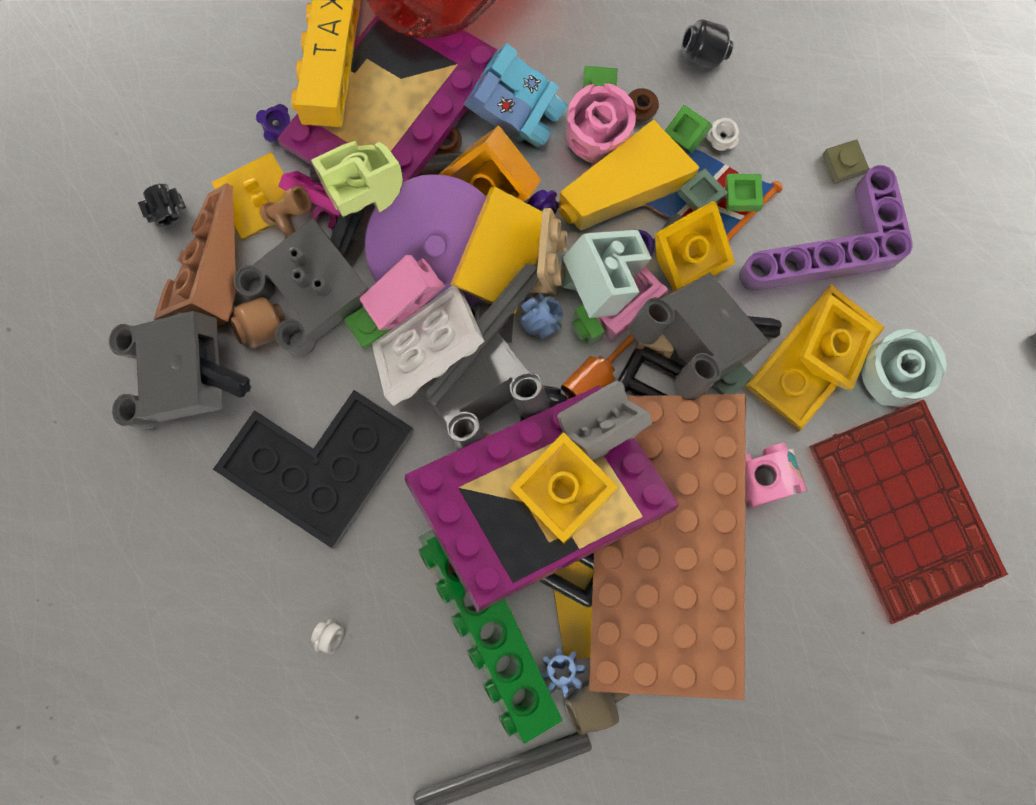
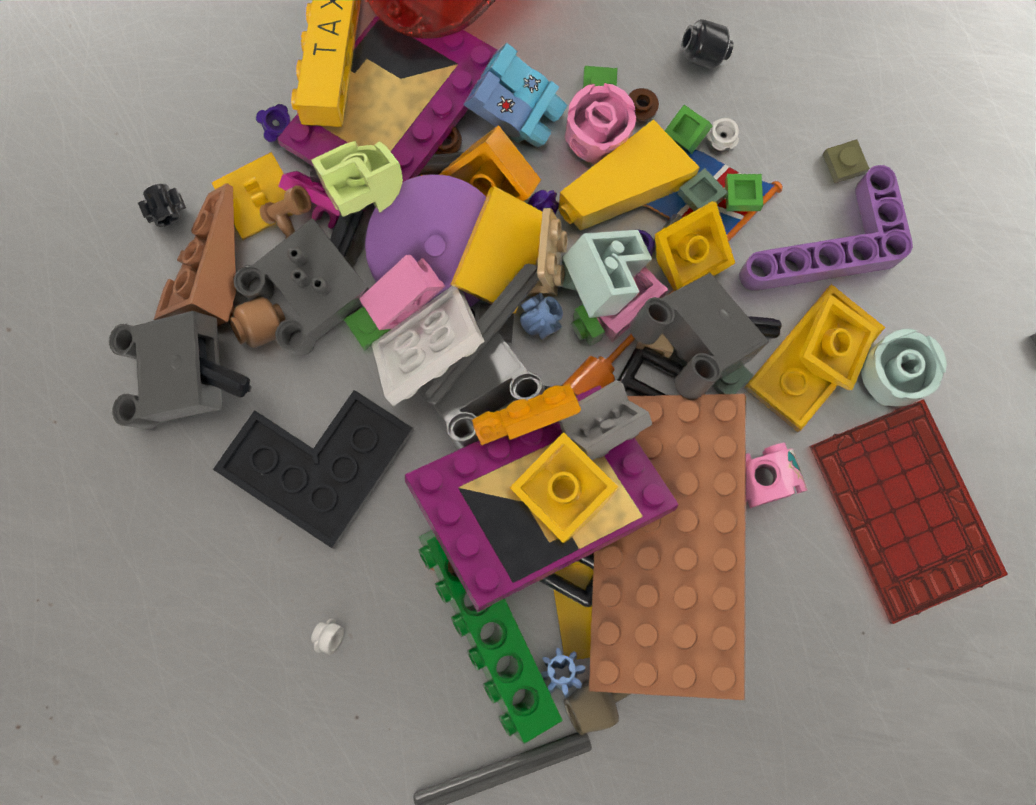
none -> light orange hinge [472,383,581,445]

